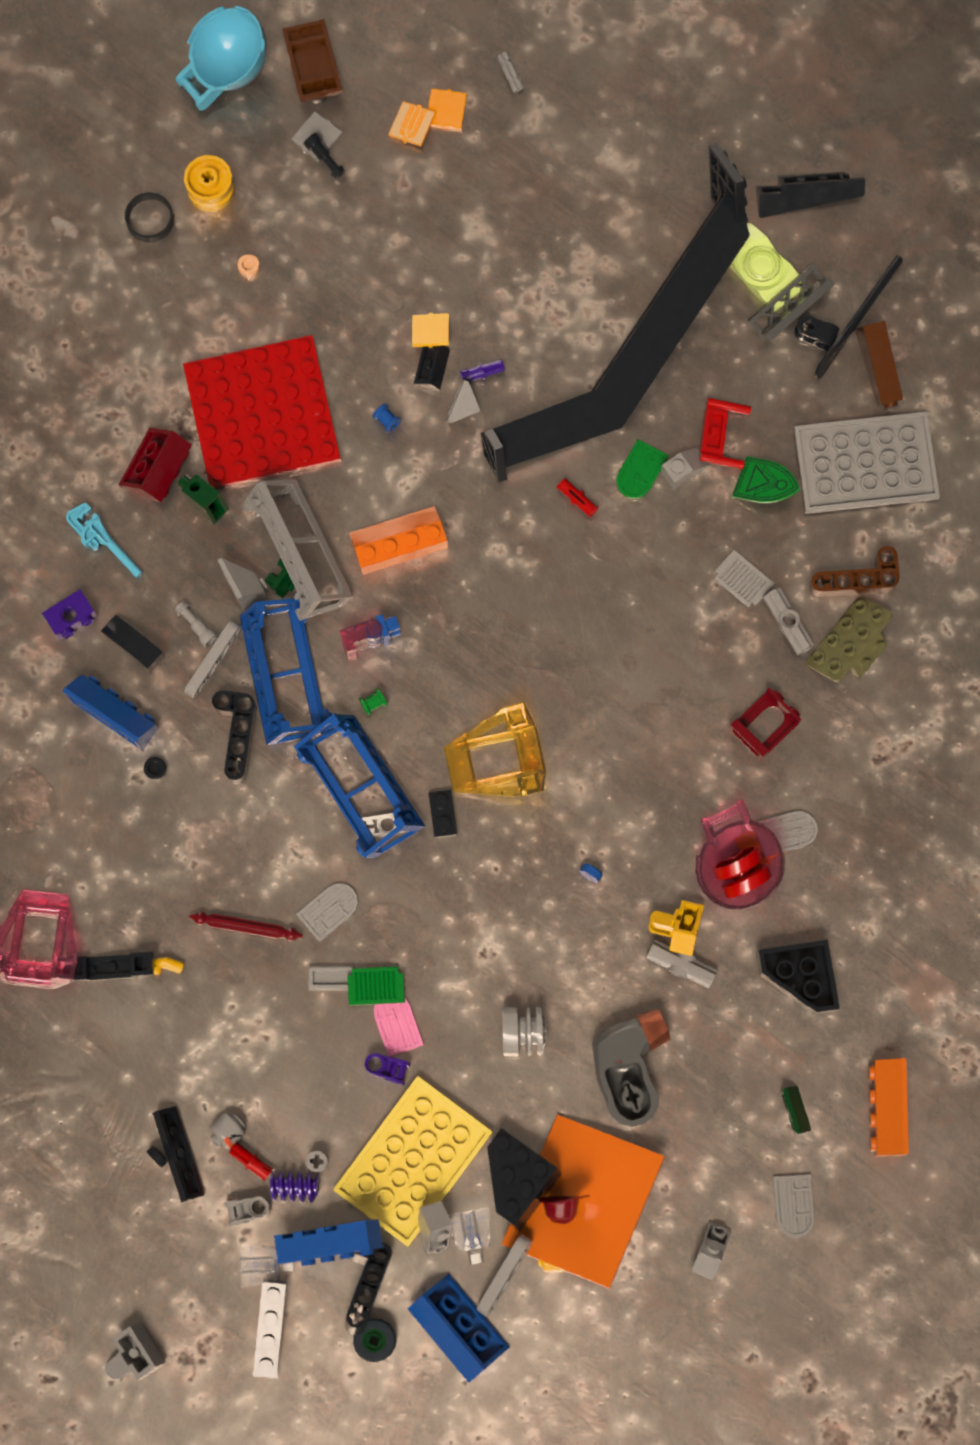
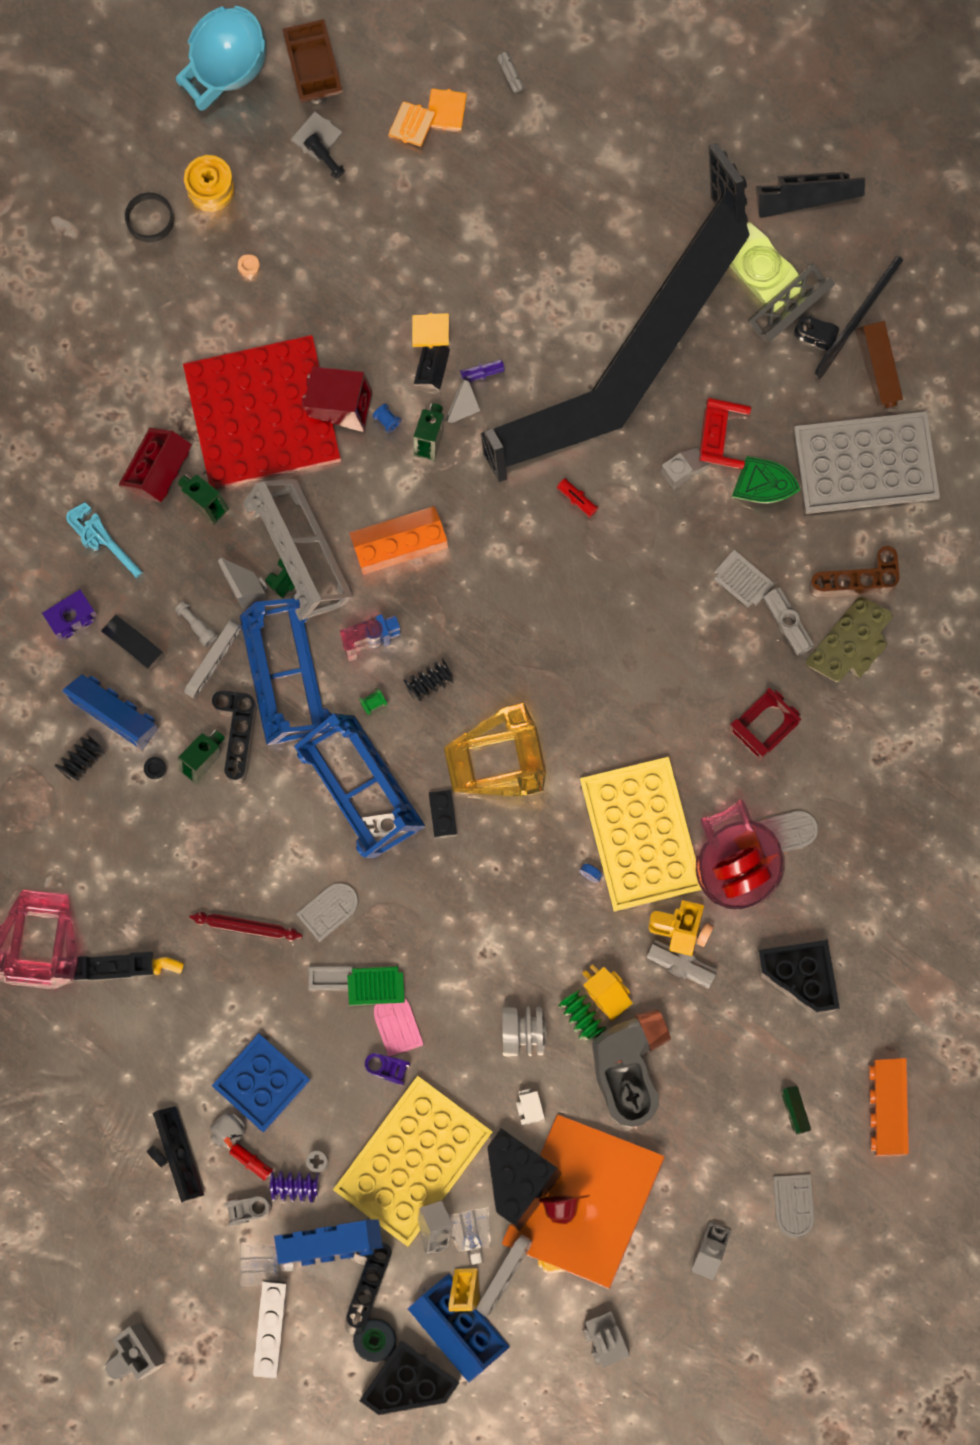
green window [616,439,669,499] -> none
none -> black piece [54,733,105,782]
none -> dark green torso [178,730,225,784]
none -> blue plate [212,1033,311,1133]
none -> dark red slope [302,367,373,432]
none -> black brick [359,1340,460,1415]
none -> black piece [403,658,454,703]
none -> dark green torso [413,403,444,461]
none -> yellow slope [448,1268,480,1311]
none -> white brick [516,1089,545,1126]
none -> green piece [559,990,607,1042]
none -> light yellow plate [580,757,703,912]
none -> yellow brick [582,964,633,1021]
none -> light grey brick [582,1311,630,1368]
none -> light nougat tile [696,923,714,947]

